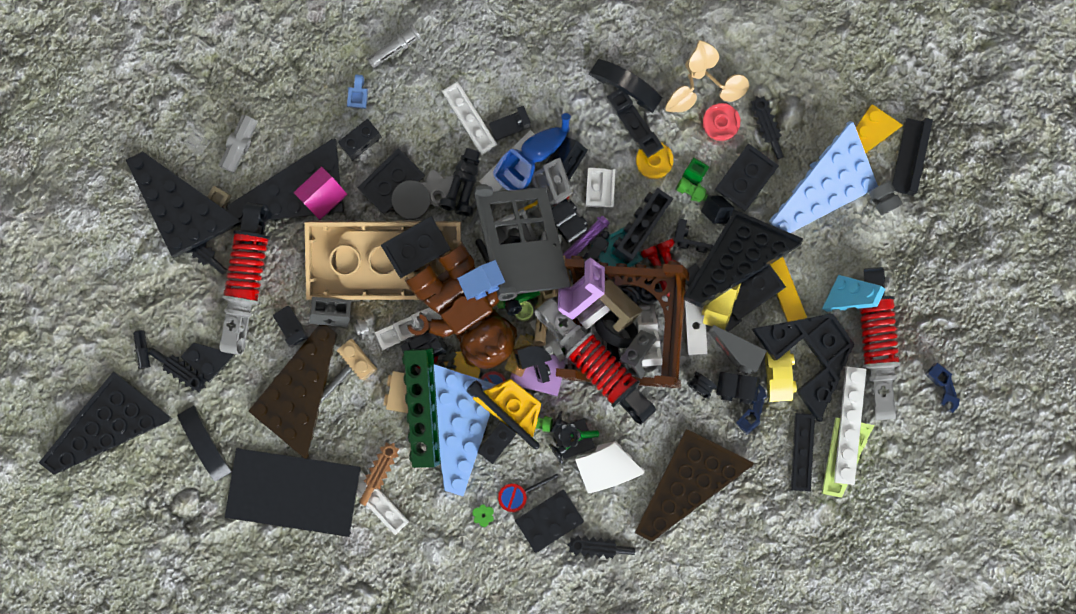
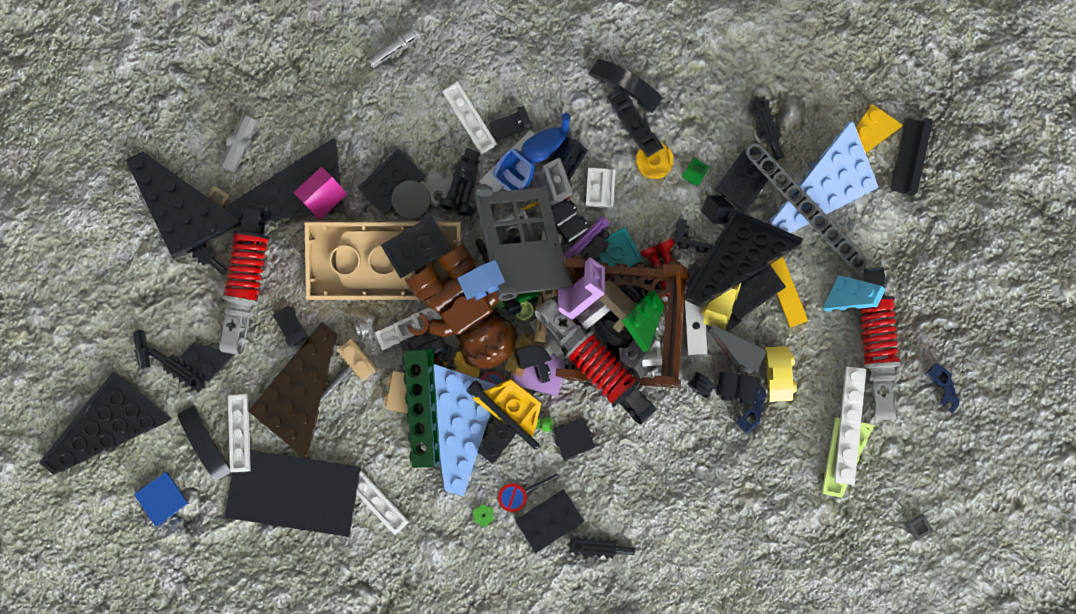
dark grey brick [309,297,351,327] -> none
black brick [338,118,382,161] -> none
medium blue plate [347,75,368,109] -> none
medium nougat piece [359,442,399,506] -> none
black plant [549,411,599,464] -> none
white slope [575,441,645,493] -> none
black brick [612,188,673,264] -> none
dark brown wing [634,429,754,542] -> none
tan plant [665,40,750,112] -> none
bright green piece [675,177,708,202] -> none
coral tile [702,103,740,141] -> none
black wing [752,314,855,422] -> none
black tile [790,413,815,492] -> none
dark grey wheel [868,181,903,216] -> none
none -> blue tile [134,472,189,526]
none -> white tile [228,394,251,472]
none -> green wing [621,290,664,353]
none -> dark grey beam [745,141,867,271]
none -> dark grey tile [905,514,933,541]

